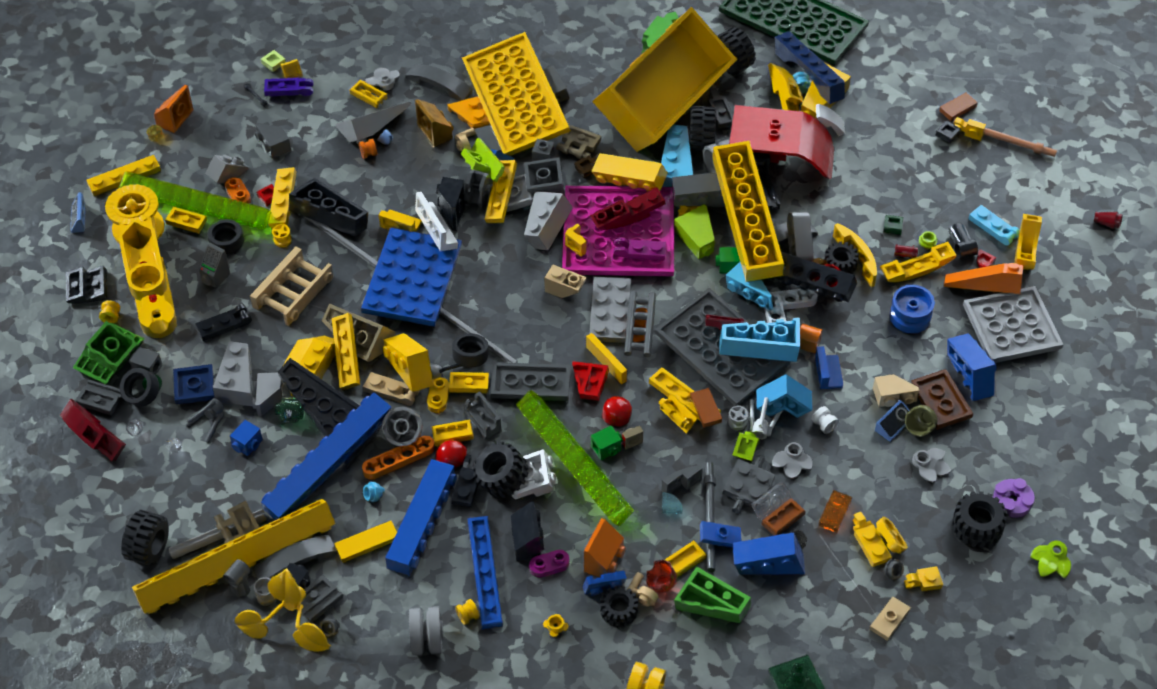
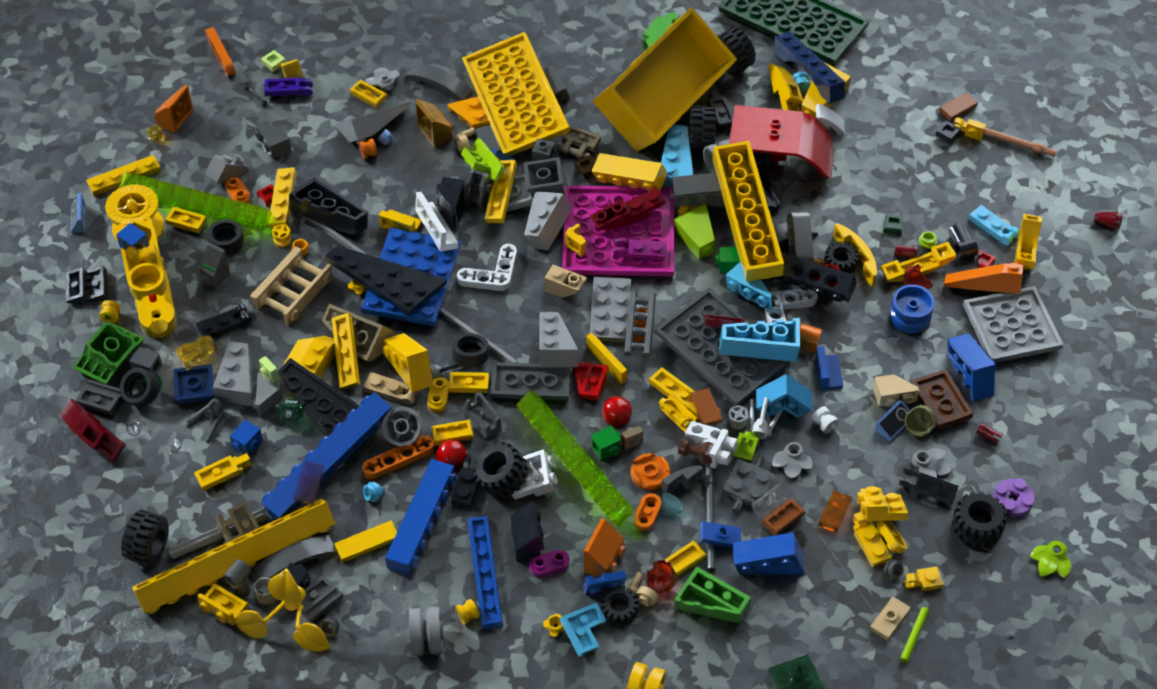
none -> blue panel [116,223,149,250]
none -> clear yellow wing [174,335,217,371]
none -> yellow hinge [194,453,252,491]
none -> yellow bracket [197,583,249,626]
none -> orange beam [205,27,236,77]
none -> yellowish green plate [259,356,279,383]
none -> light orange plate [291,239,310,255]
none -> clear purple plate [293,461,324,505]
none -> black wing [325,245,447,316]
none -> yellow plate [348,279,366,295]
none -> white beam [457,244,517,291]
none -> light grey wedge [539,312,578,367]
none -> medium azure plate [559,603,607,657]
none -> orange tile [630,453,670,491]
none -> orange plate [634,493,661,531]
none -> white hips [678,421,738,469]
none -> yellow plate [857,486,908,522]
none -> black hinge [899,468,959,505]
none -> lime bar [900,607,930,663]
none -> clear red bracket [903,264,933,290]
none -> dark red pin [976,423,1003,444]

